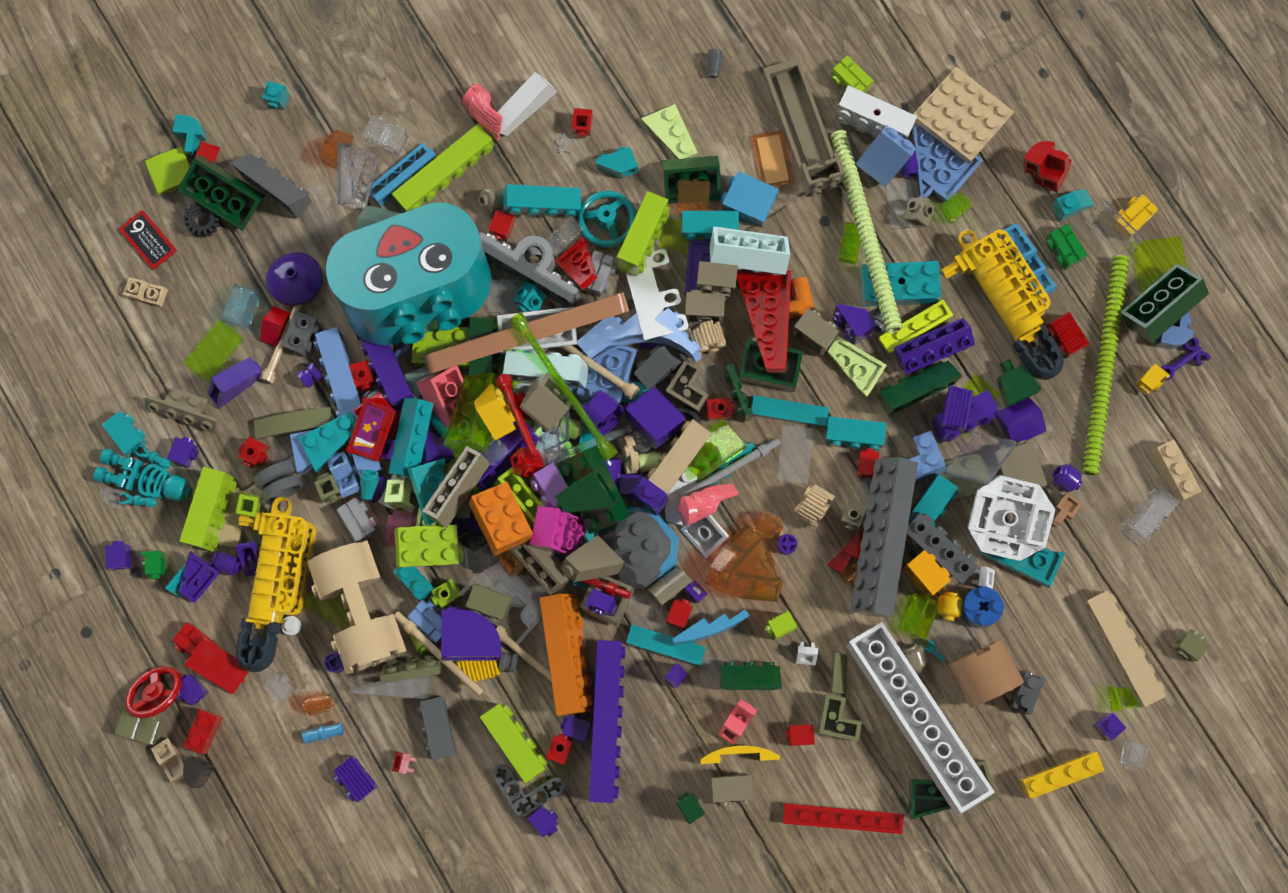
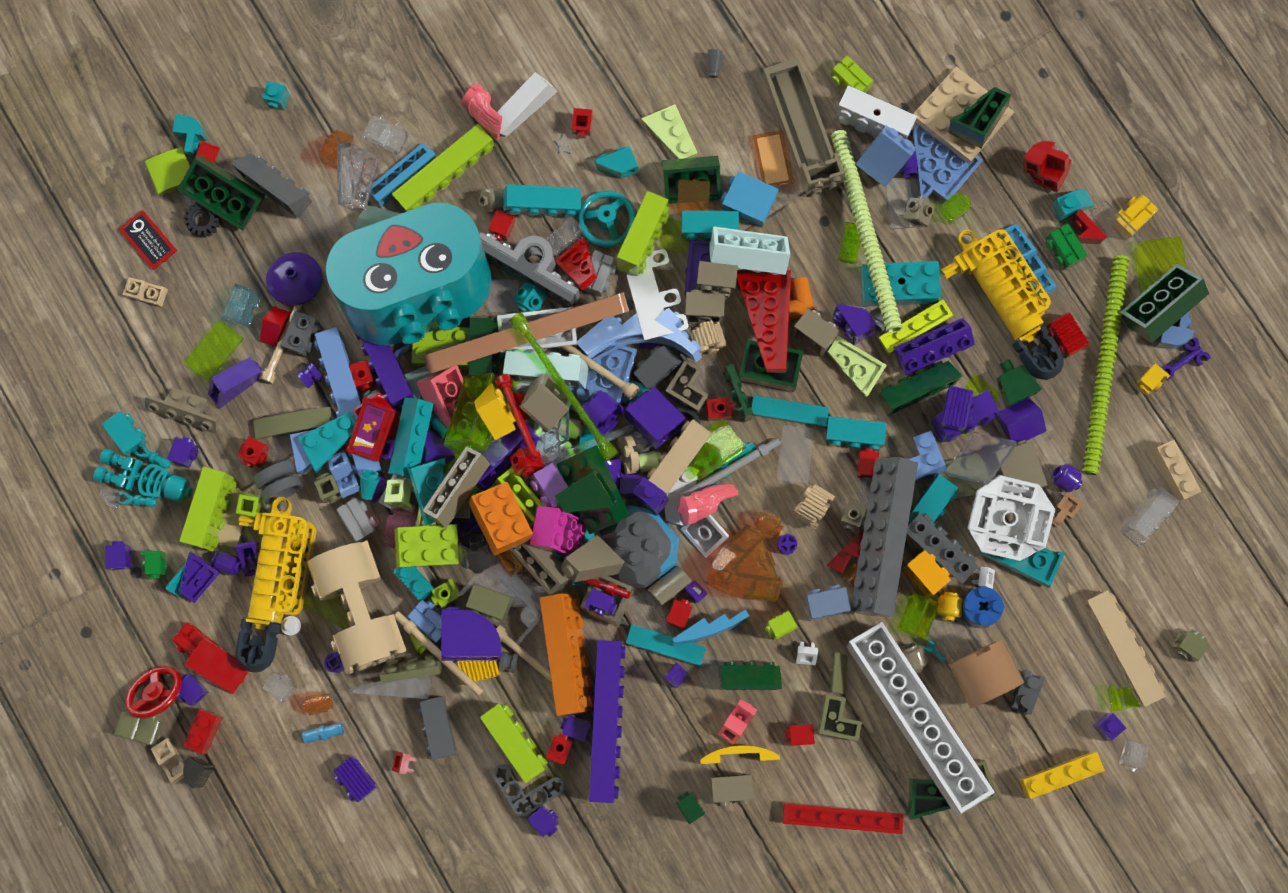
none -> sand blue brick [804,585,851,621]
none -> dark green wedge [948,87,1011,149]
none -> red slope [1071,210,1107,244]

